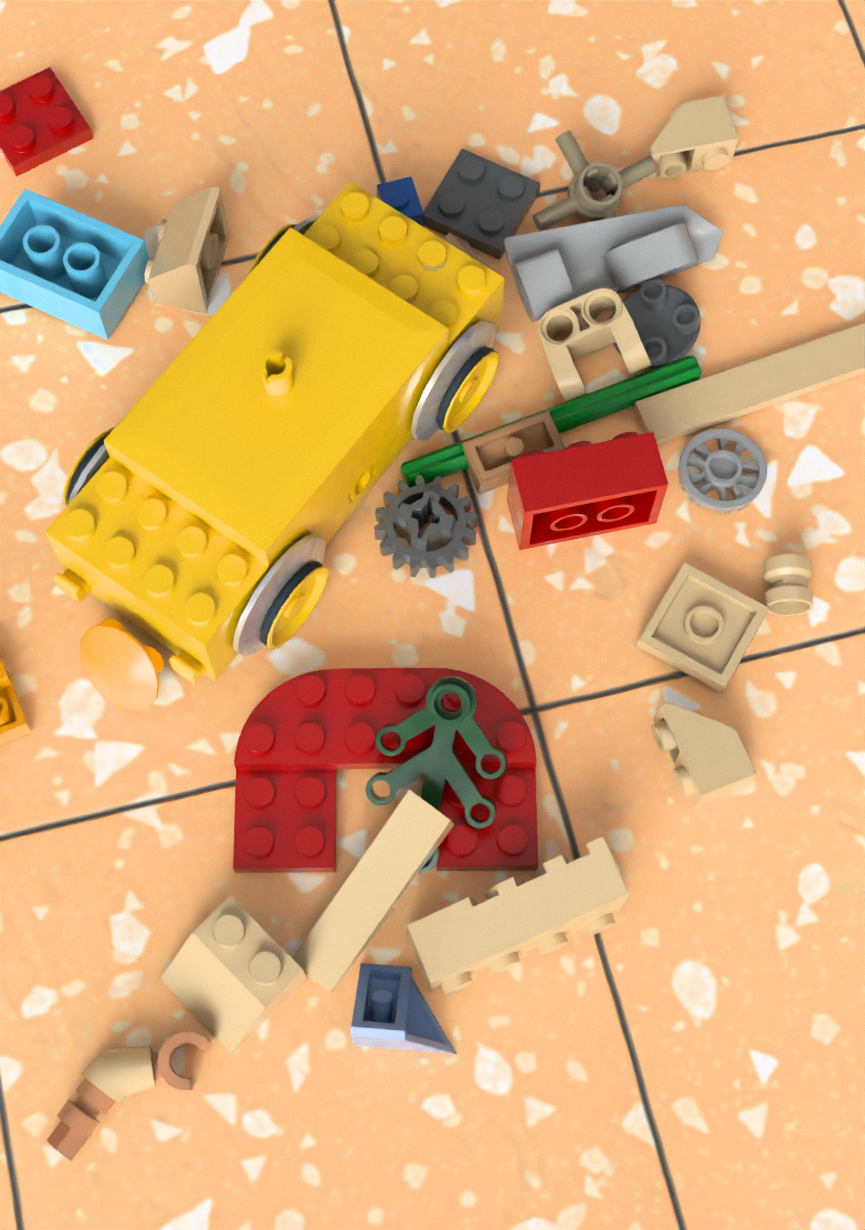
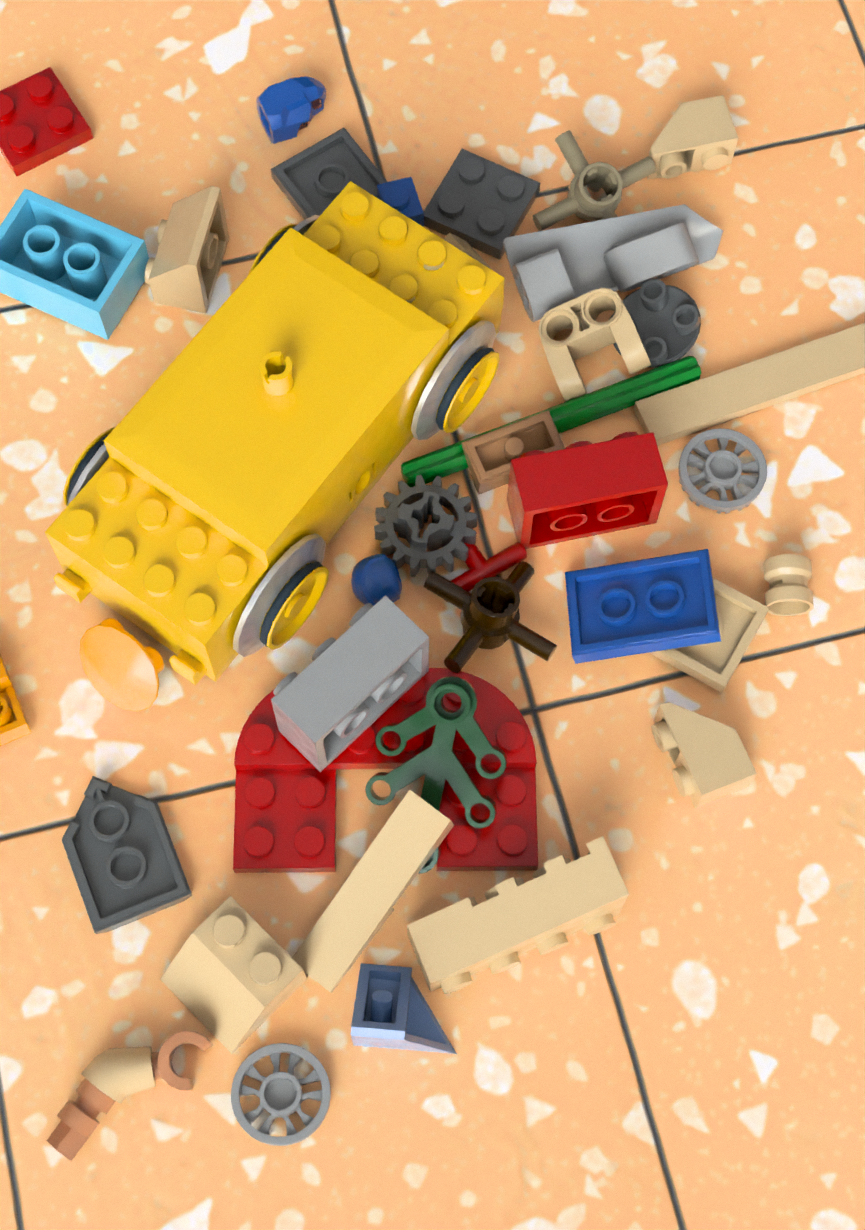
none -> dark grey tile [62,776,192,934]
none -> light grey wheel [231,1043,331,1146]
none -> blue rock [256,76,326,144]
none -> dark grey plate [271,128,387,220]
none -> light grey brick [271,595,429,772]
none -> blue piece [351,554,402,606]
none -> dark brown bar [424,561,557,673]
none -> red piece [445,542,527,603]
none -> blue tile [565,549,721,664]

